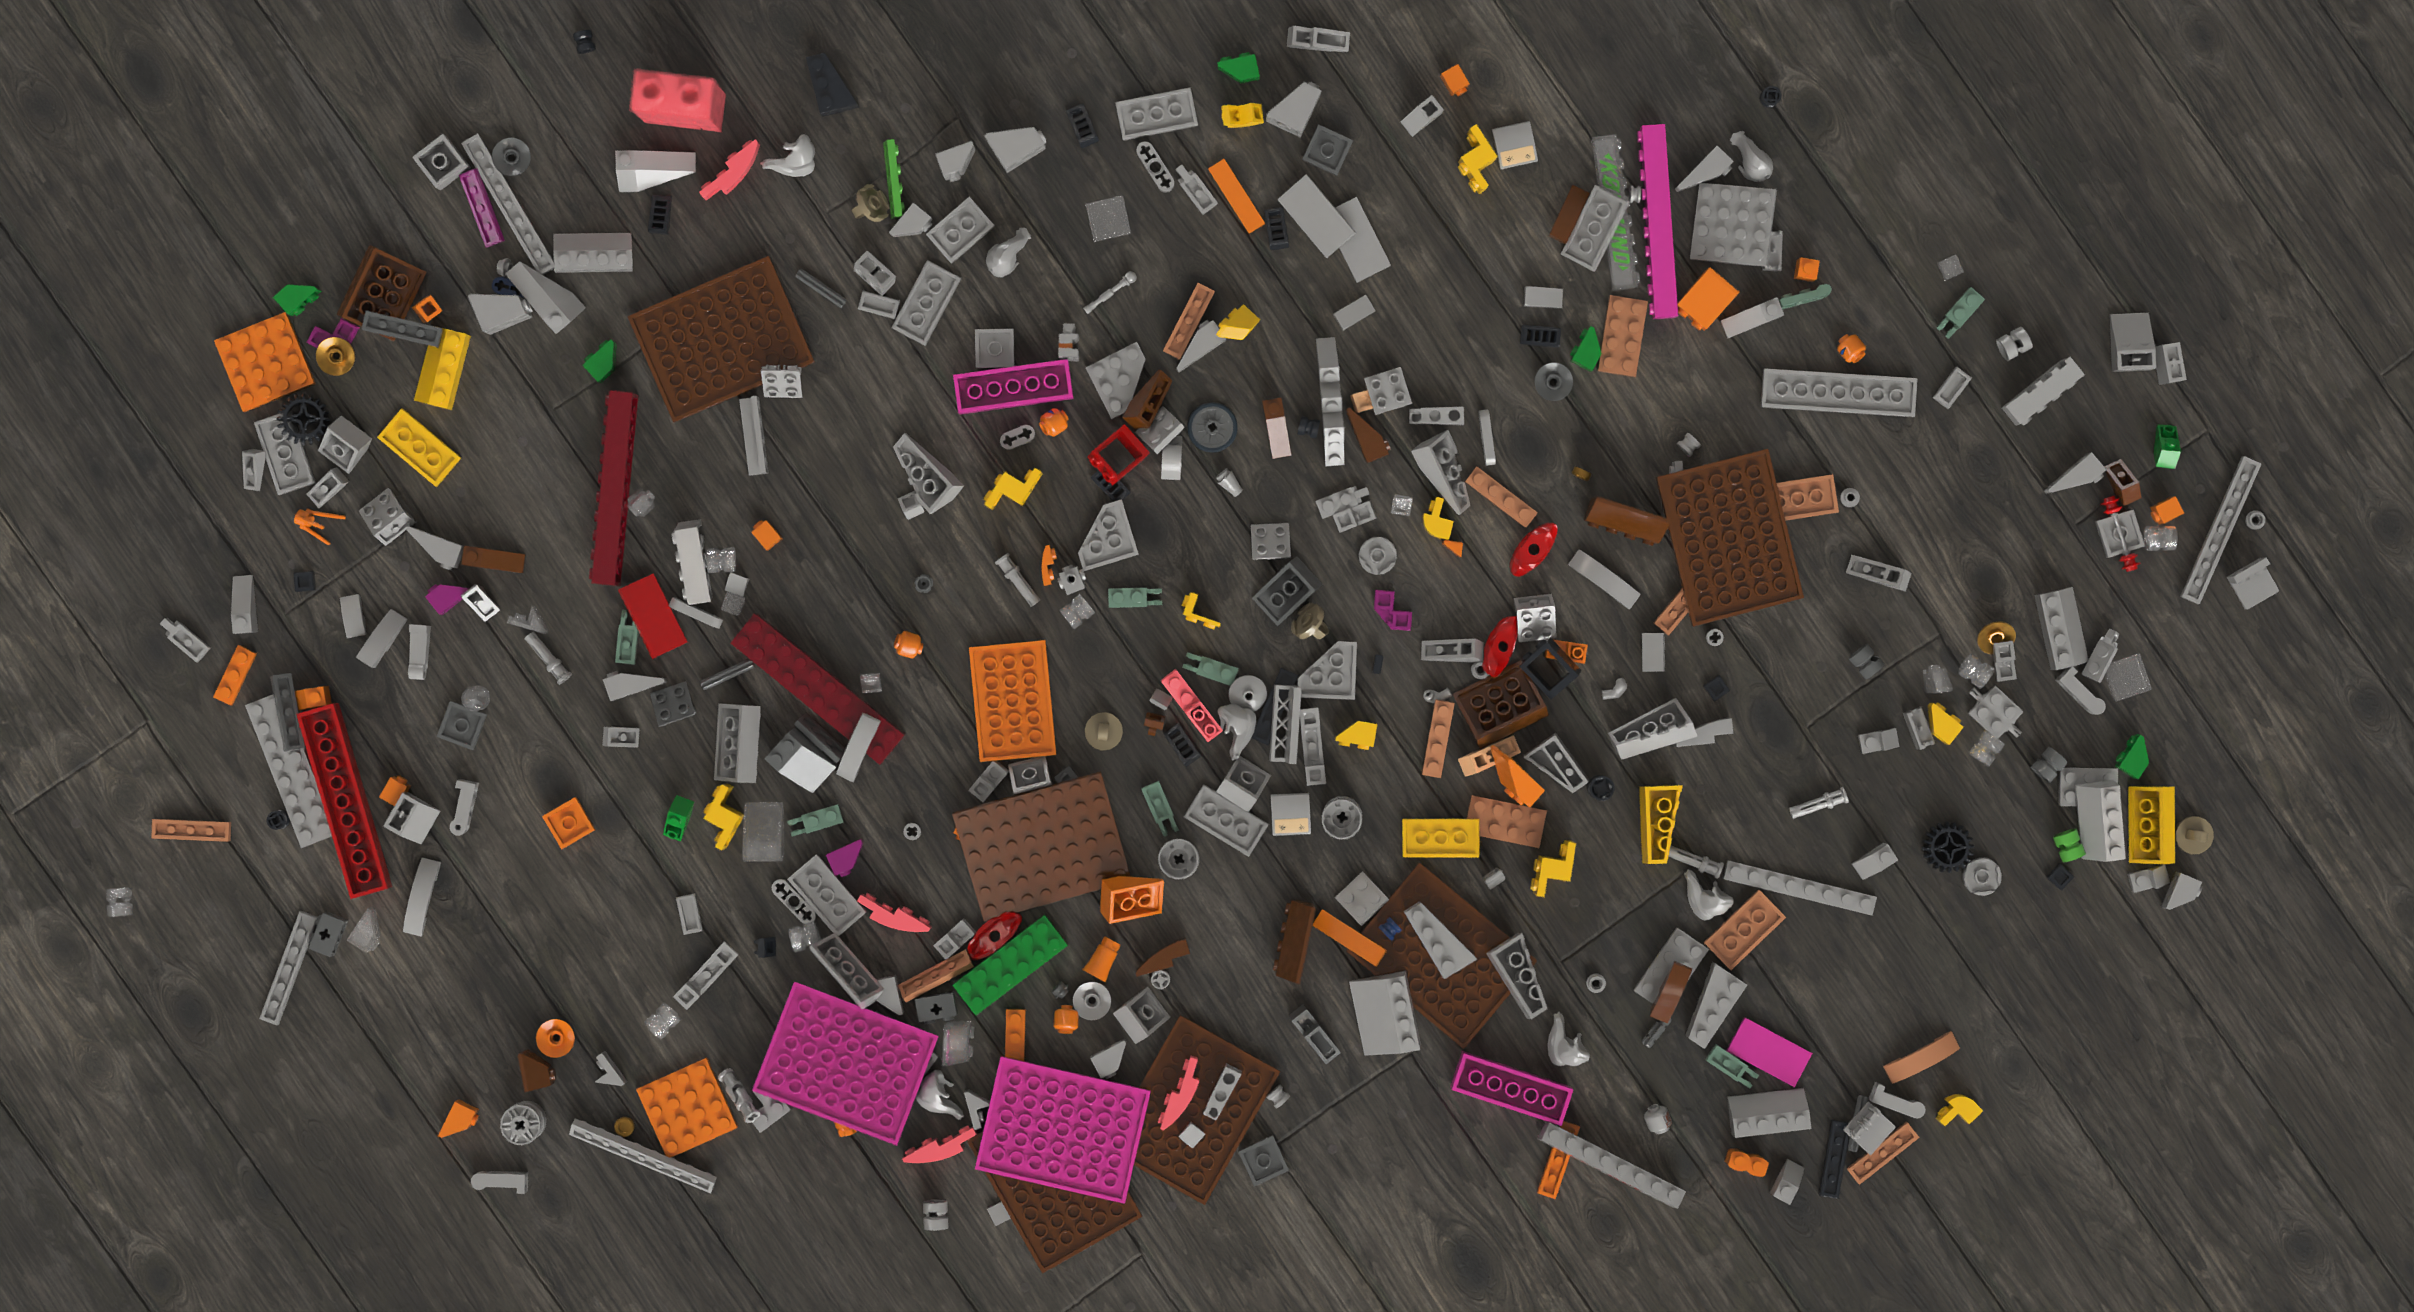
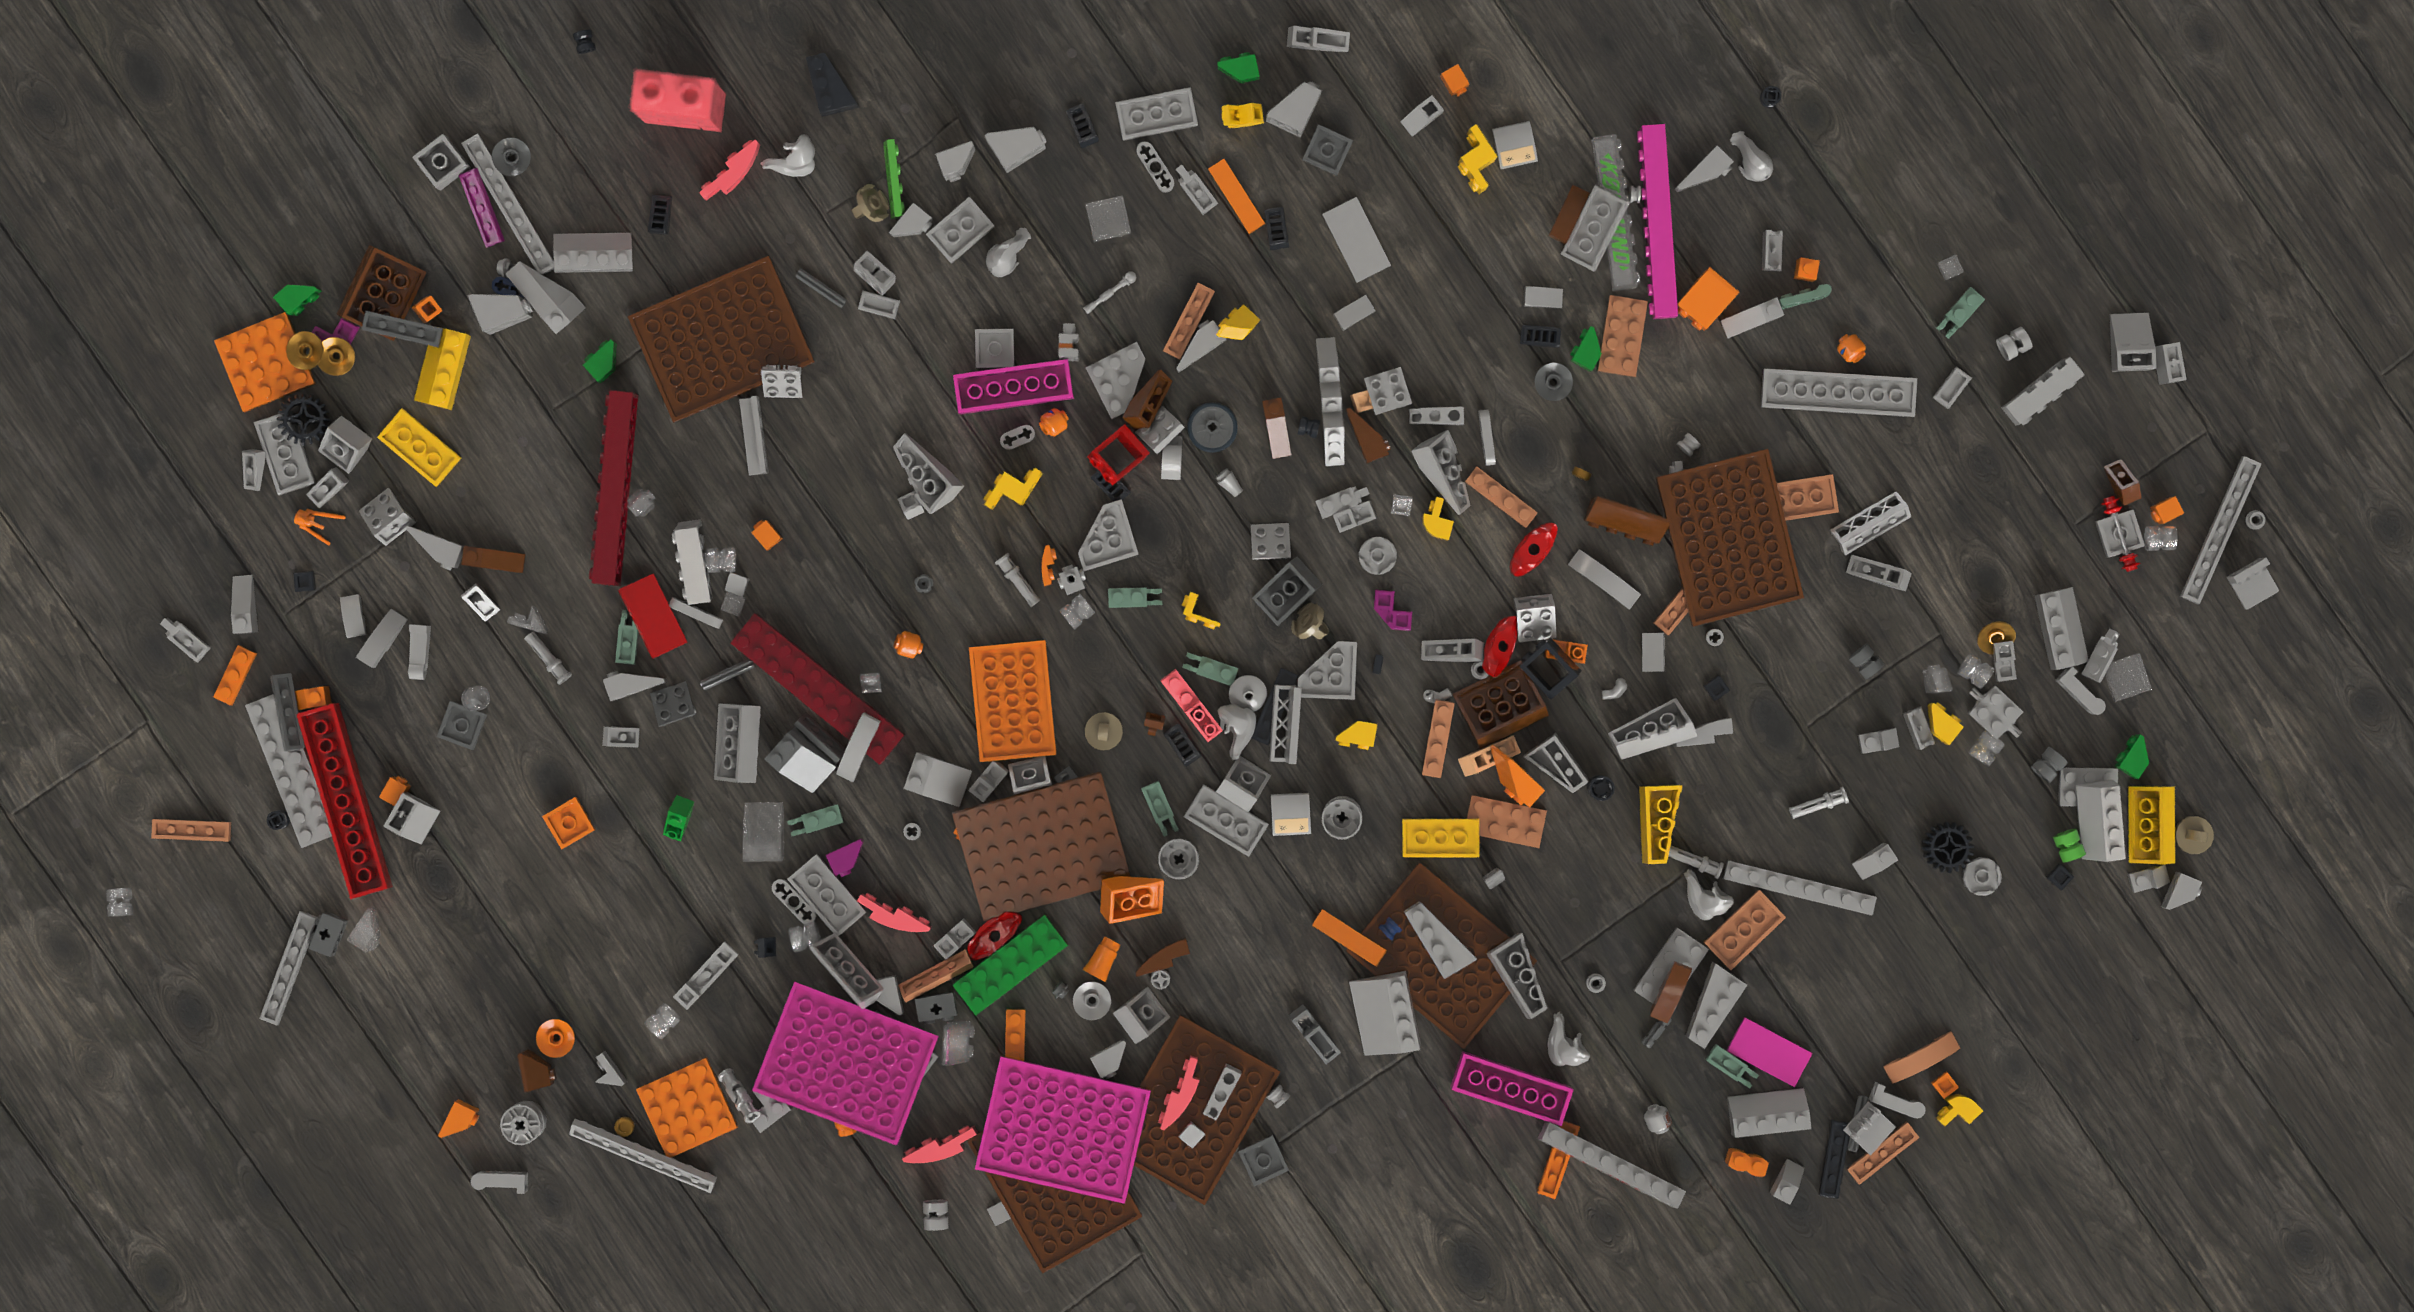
light grey slope [403,857,441,937] -> none
magenta slope [425,584,470,615] -> none
light grey leg [450,779,479,836] -> none
light grey wedge [615,150,696,192] -> none
light grey tile [676,893,703,935] -> none
yellow bracket [703,783,745,850] -> none
light grey tile [891,260,962,346] -> none
light grey piece [916,1070,964,1120] -> none
light grey slope [964,1090,990,1130] -> none
orange head [1053,1005,1079,1034] -> none
light grey slope [1150,689,1172,710] -> none
reddish brown slope [1273,899,1315,984] -> none
light grey tile [1277,174,1356,258] -> none
light grey slope [1300,707,1326,786] -> none
light grey plate [1335,871,1389,926] -> none
orange slope [1442,540,1463,557] -> none
yellow bracket [1531,840,1576,897] -> none
light grey plate [1690,183,1777,267] -> none
light grey plate [1840,488,1860,507] -> none
light grey slope [2044,452,2107,493] -> none
green slope [2154,424,2181,469] -> none
none -> pearl gold dish [286,331,324,370]
none -> light grey slope [904,752,972,807]
none -> light grey fence [1830,492,1911,555]
none -> orange plate [1931,1072,1959,1099]

